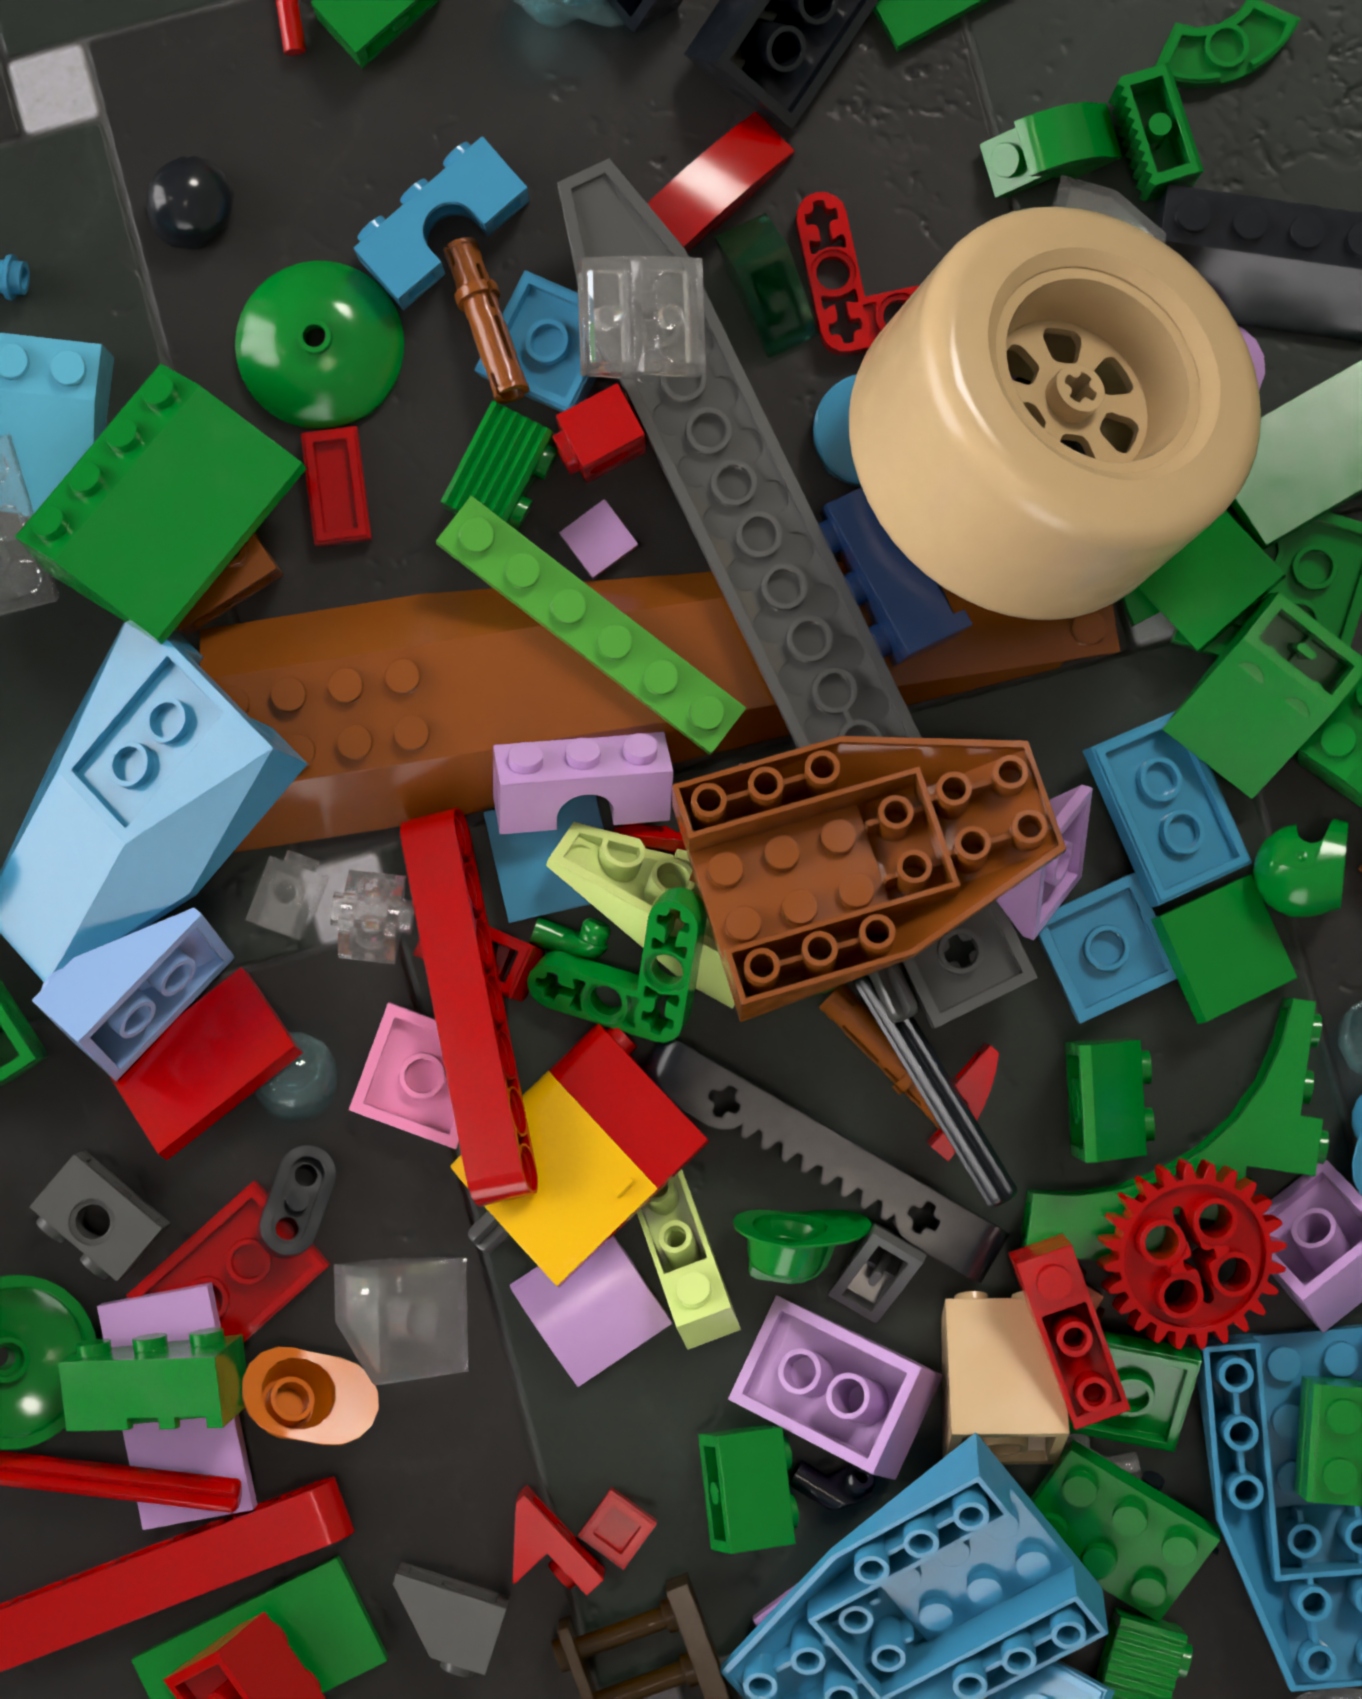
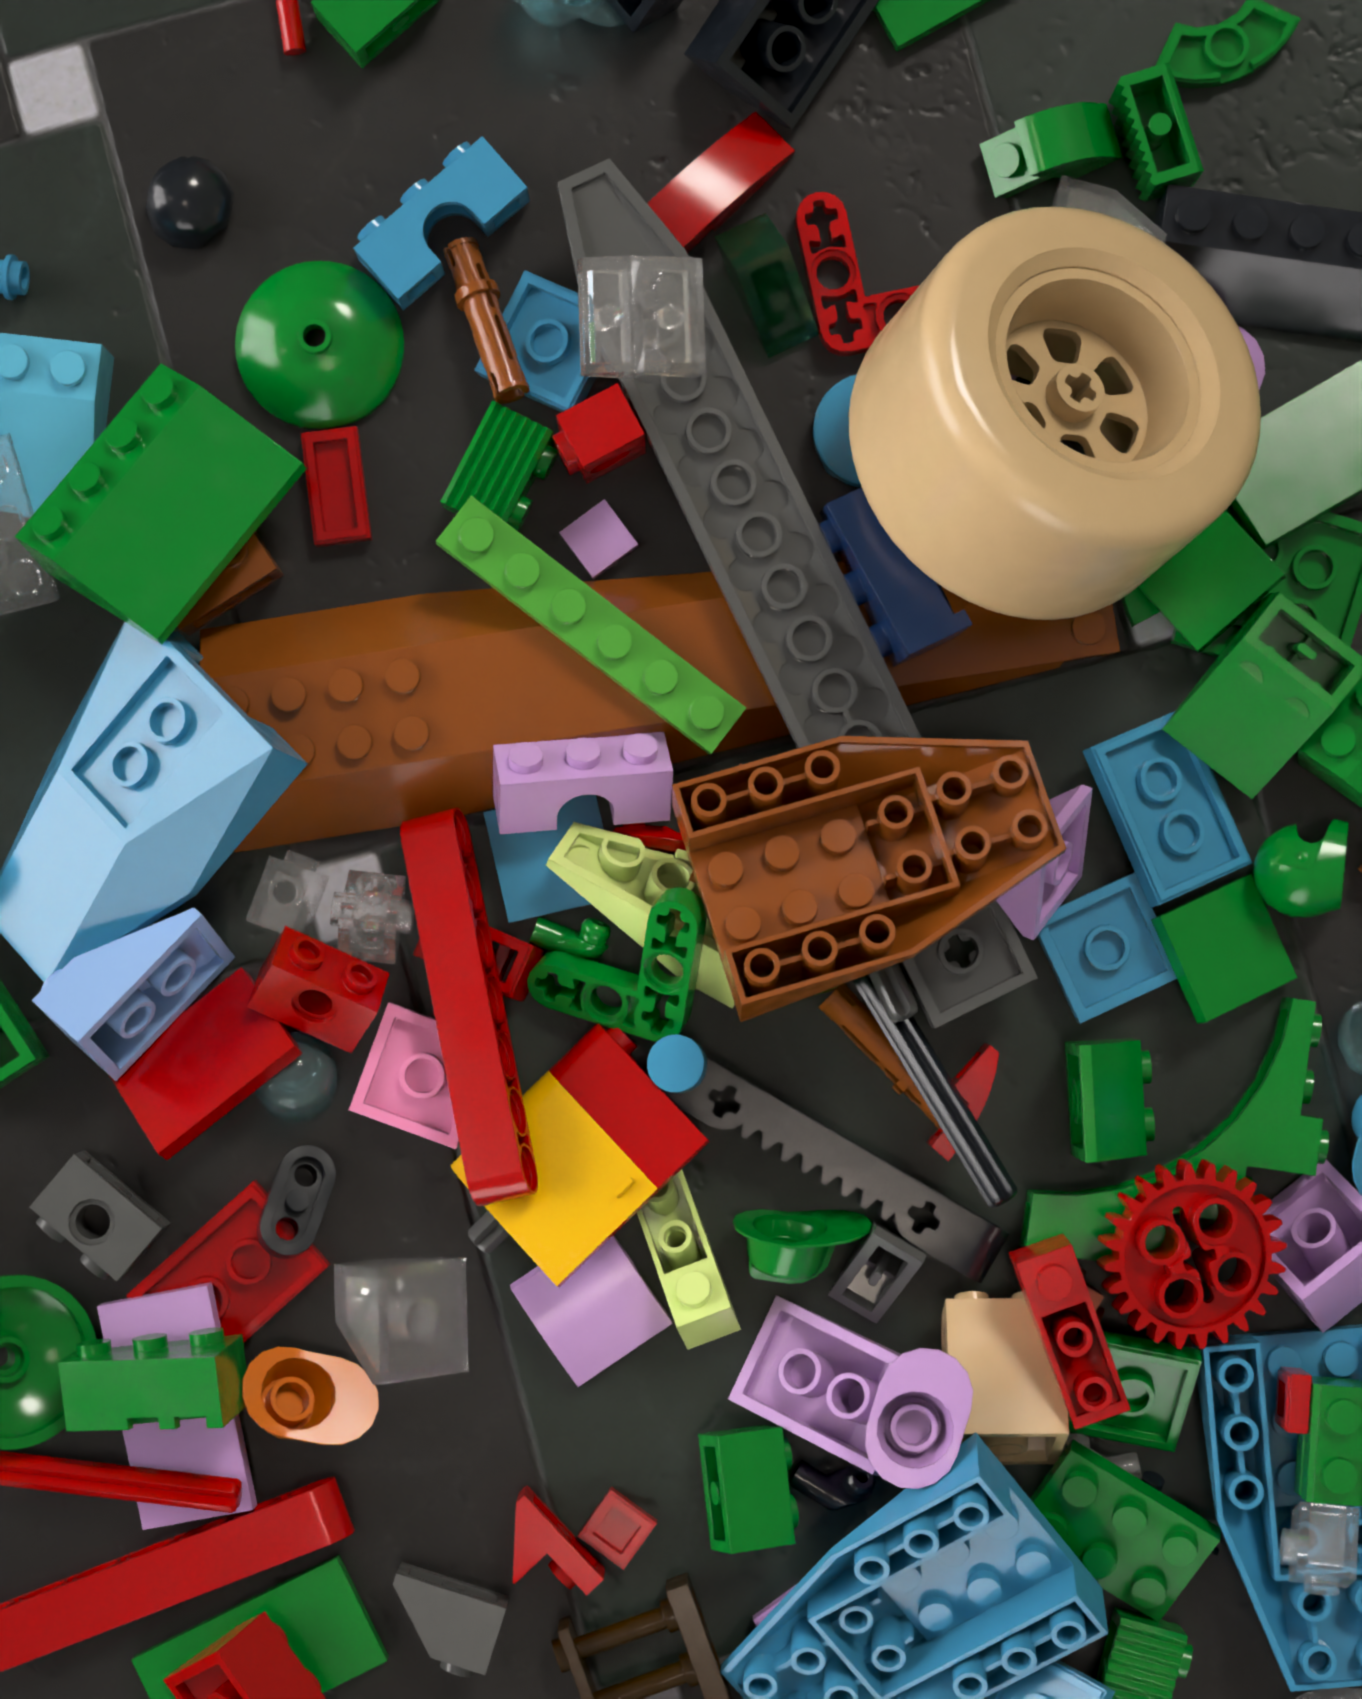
none -> red brick [247,926,390,1053]
none -> dark azure tile [647,1034,707,1093]
none -> lavender piece [865,1348,973,1489]
none -> red tile [1275,1366,1312,1434]
none -> clear brick [1279,1501,1359,1596]

